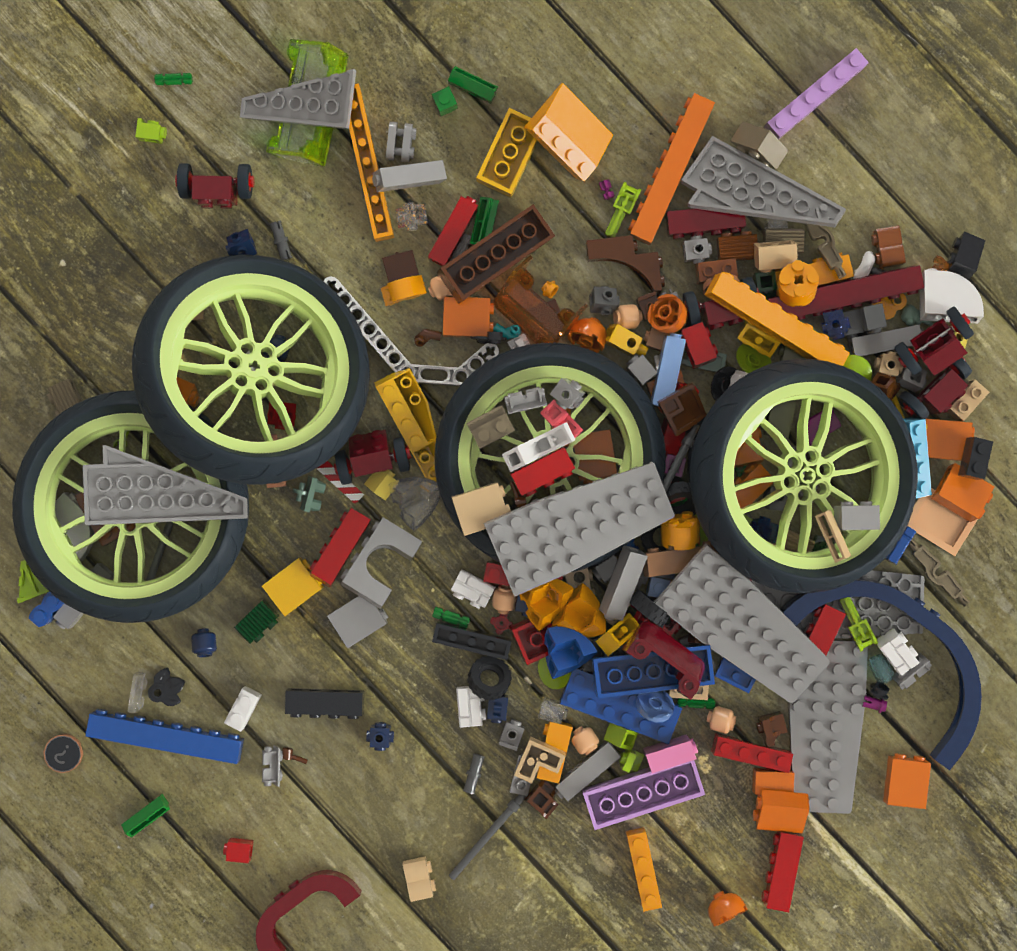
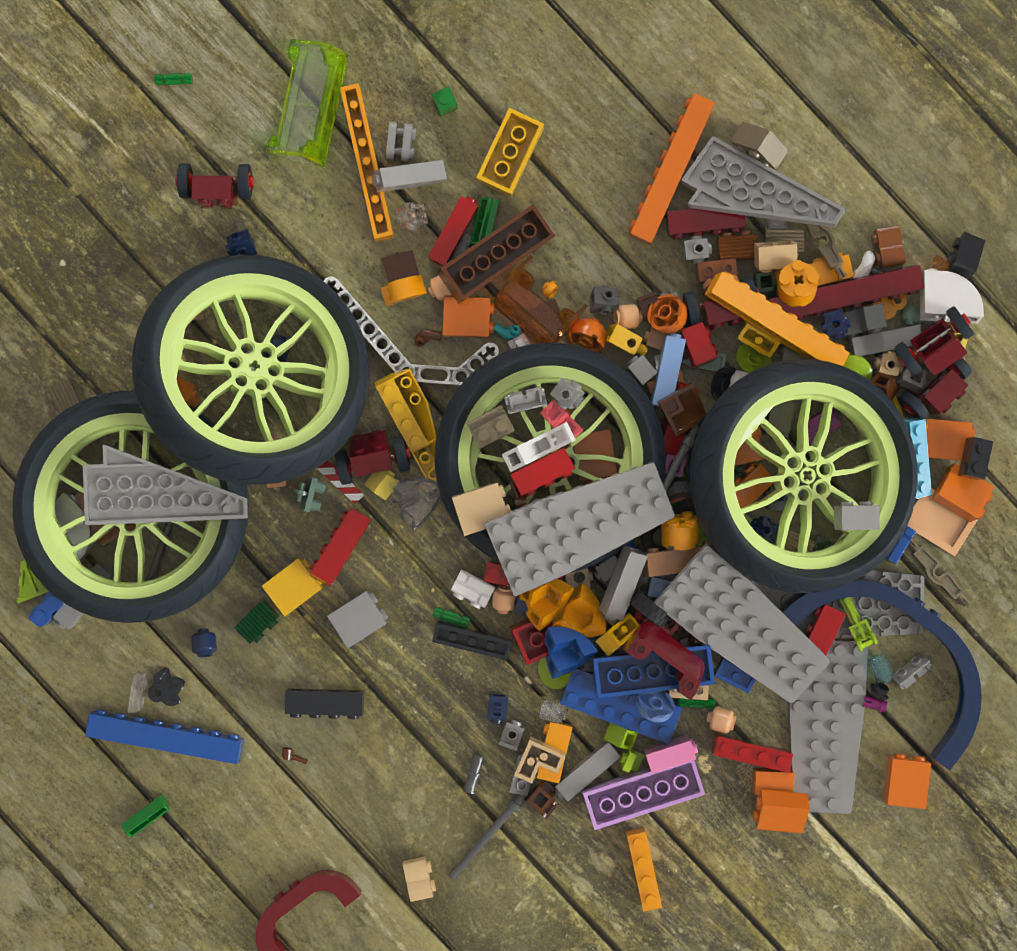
black tile [44,734,84,773] -> none
lime brick [135,118,167,144] -> none
red brick [223,838,254,864] -> none
white brick [224,686,262,731] -> none
light grey wing [240,69,356,129] -> none
light grey hinge [262,745,283,787] -> none
red brick [267,402,296,430] -> none
dark grey pin [269,220,293,261] -> none
light grey arch [340,517,422,609] -> none
dark blue brick [366,722,394,751] -> none
green piece [448,66,498,104] -> none
white brick [456,686,486,728] -> none
black tyre [467,656,512,700] -> none
black plate [470,332,507,344] -> none
red plate [490,614,513,634] -> none
light orange slope [524,83,613,181] -> none
light nougat head [571,726,599,756] -> none
reddish brown arch [586,235,665,293] -> none
magenta piece [599,179,615,200] -> none
lime connector [605,181,642,238] -> none
orange cylinder [708,891,748,927] -> none
reddish brown brick [756,711,787,747] -> none
red brick [762,831,804,913] -> none
lavender brick [764,48,869,139] -> none
tan piece [815,510,851,563] -> none
white brick [877,628,919,675] -> none
tan brick [947,379,990,421] -> none

